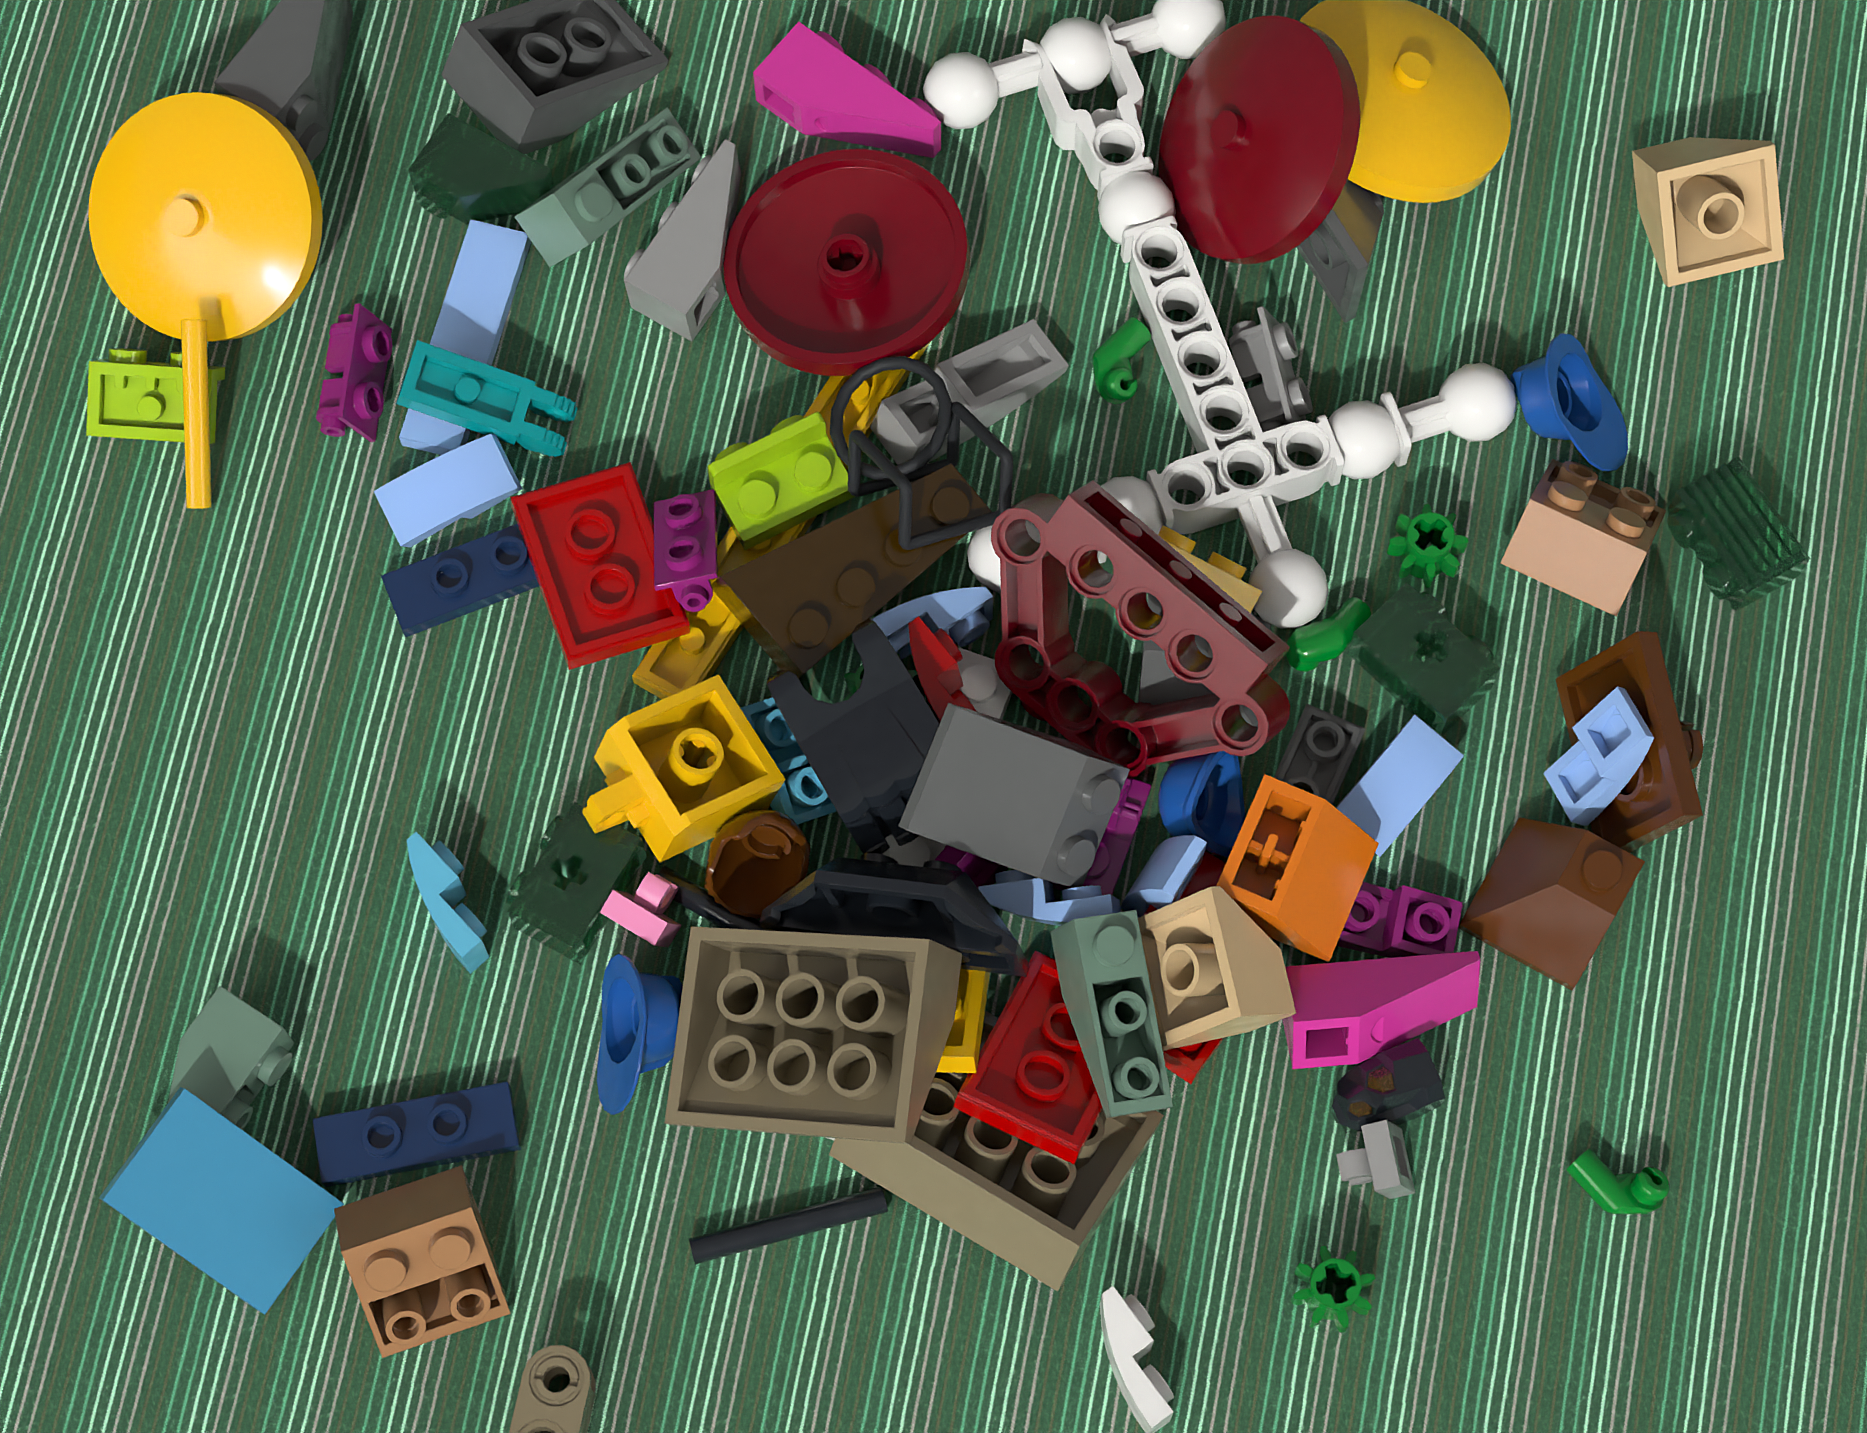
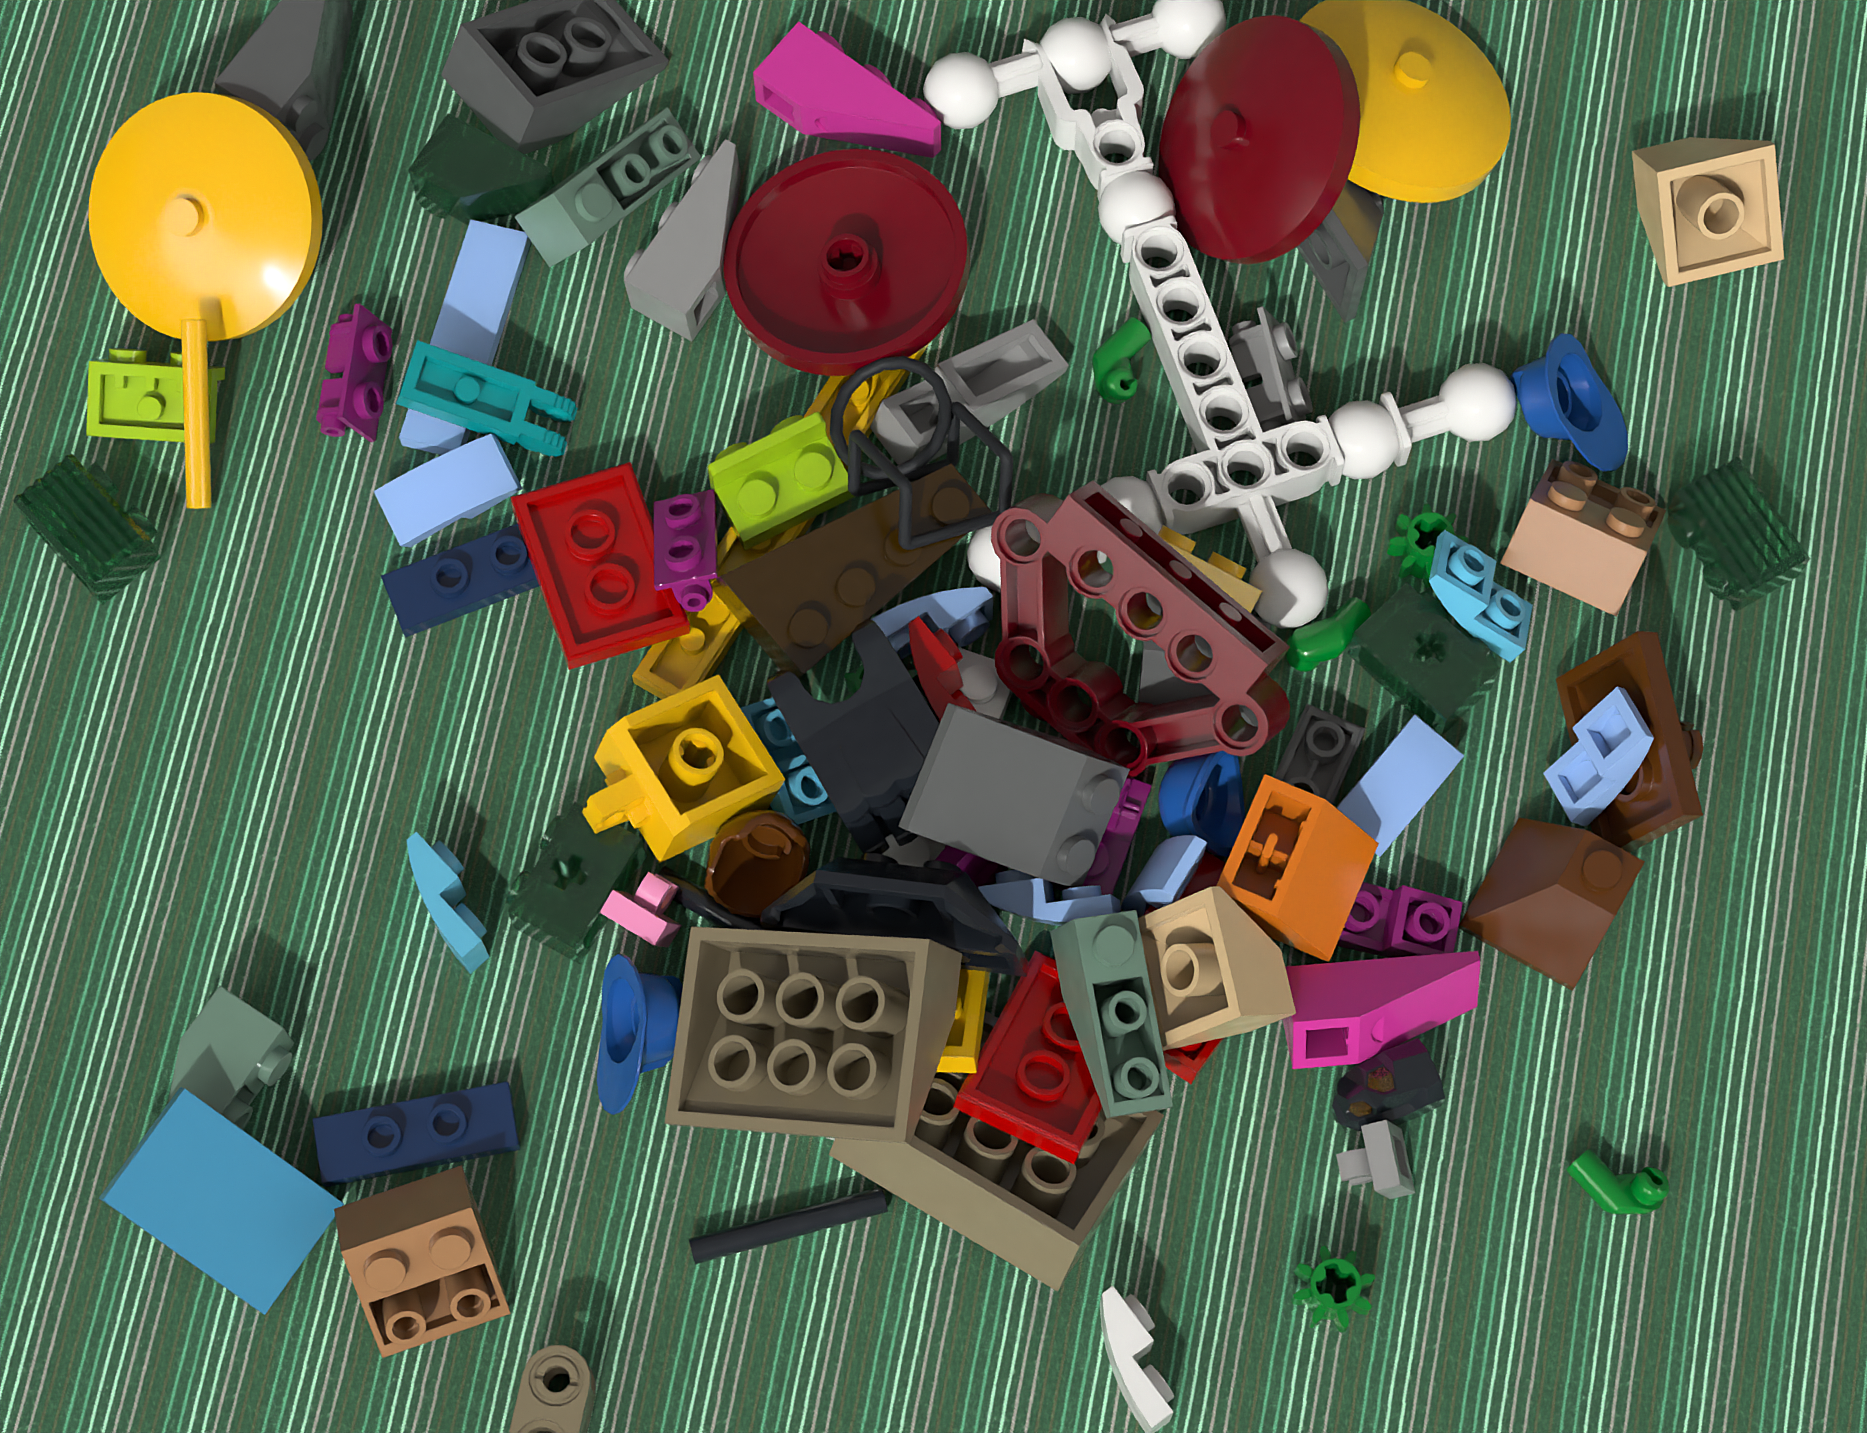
none -> clear green brick [13,454,161,605]
none -> medium azure slope [1429,530,1533,662]

